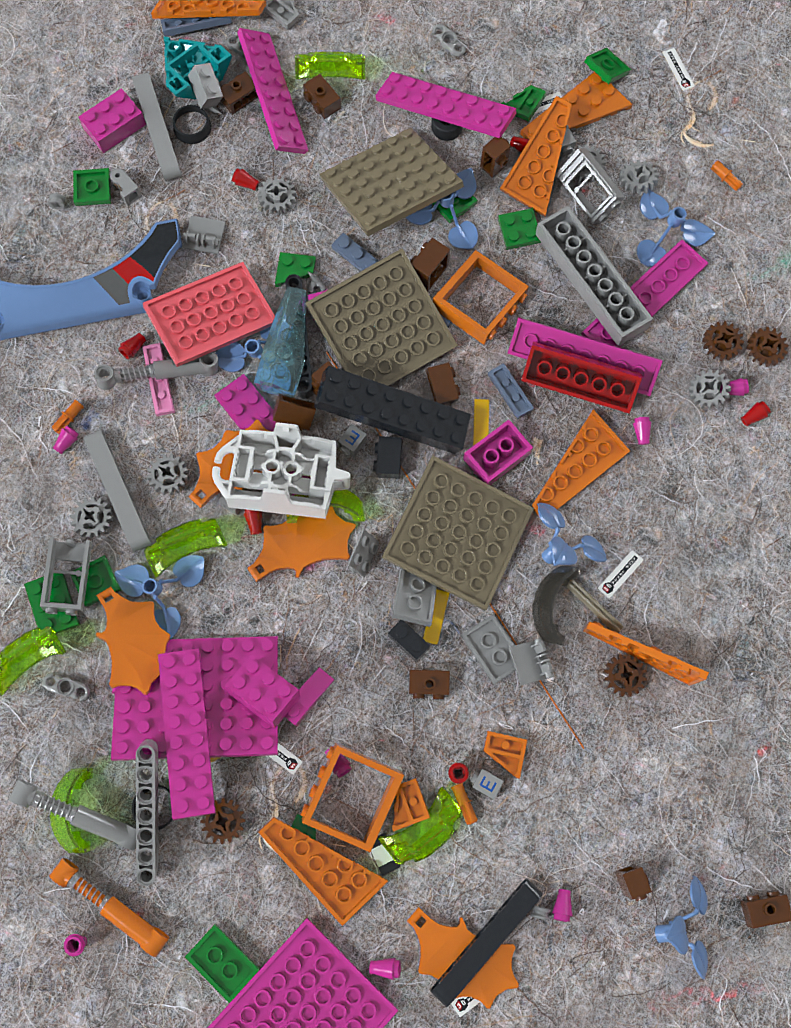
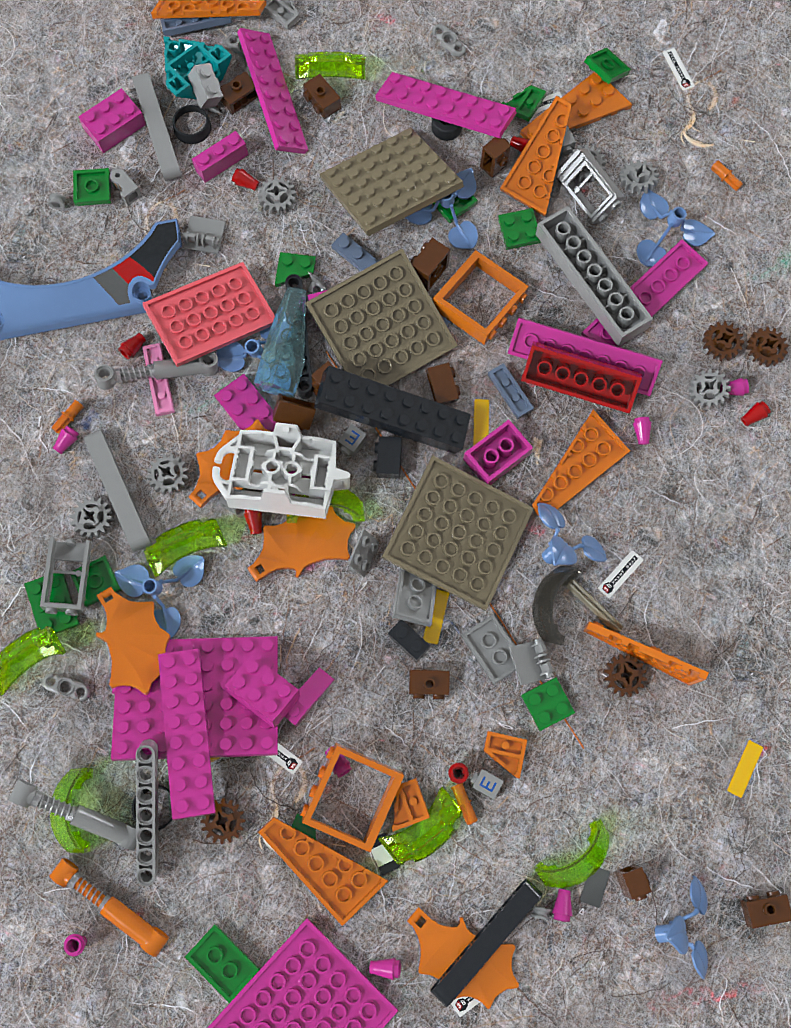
none -> dark pink brick [192,131,248,183]
none -> green plate [521,677,575,731]
none -> clear neon green windscreen [532,818,610,888]
none -> dark grey sticker [580,865,610,908]
none -> yellow sticker [727,740,763,798]

